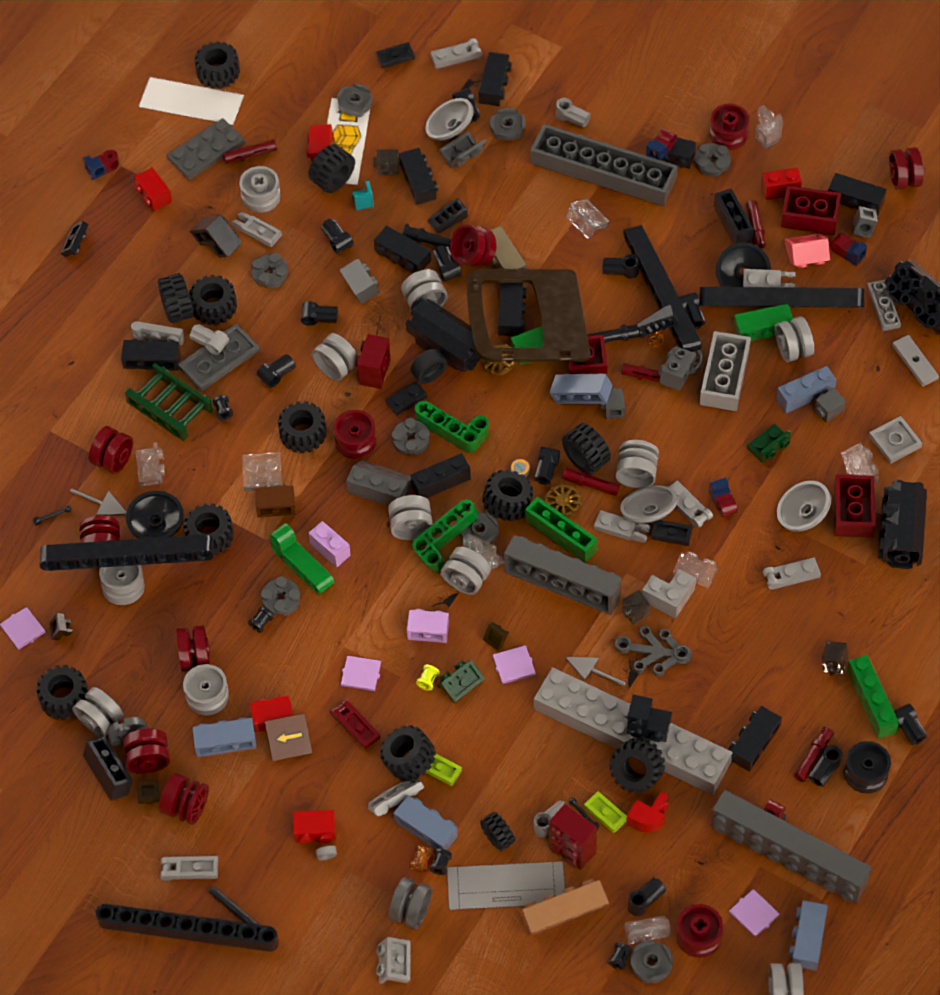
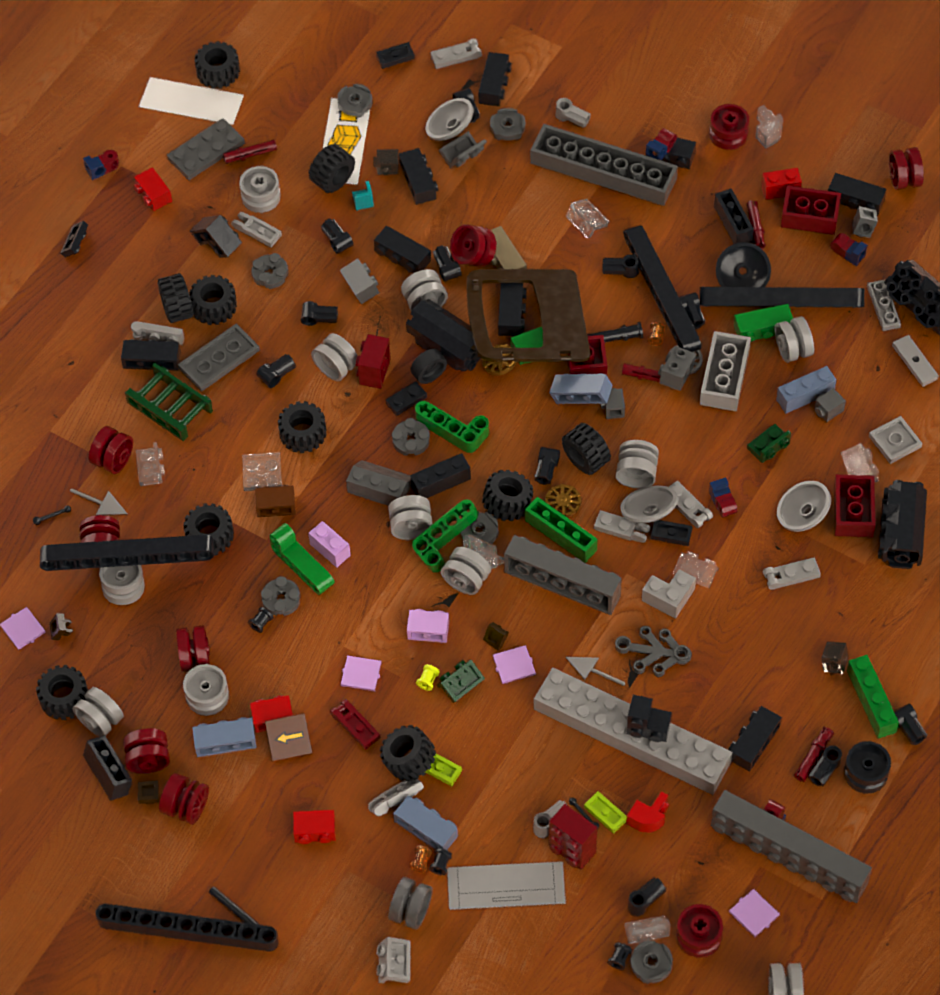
dark grey plate [107,717,148,746] -> none
black dish [126,491,184,539] -> none
light grey plate [160,856,219,881] -> none
light grey piece [189,324,229,355] -> none
black bush [213,395,233,420] -> none
red brick [306,124,334,163] -> none
light grey tile [316,846,337,860] -> none
dark red wheel [334,410,377,459] -> none
black pin [402,224,451,250] -> none
black slope [428,198,468,234] -> none
black tyre [480,811,515,851] -> none
light grey tile [511,459,530,477] -> none
medium nougat brick [521,879,609,935] -> none
dark red pin [562,467,620,496] -> none
black tyre [609,737,665,793] -> none
clear smoke brick [621,590,650,624] -> none
black slope [638,304,679,336] -> none
dark grey plate [695,144,731,177] -> none
light grey hinge [743,269,796,287] -> none
coral slope [784,233,830,268] -> none
sand blue brick [789,900,828,971] -> none

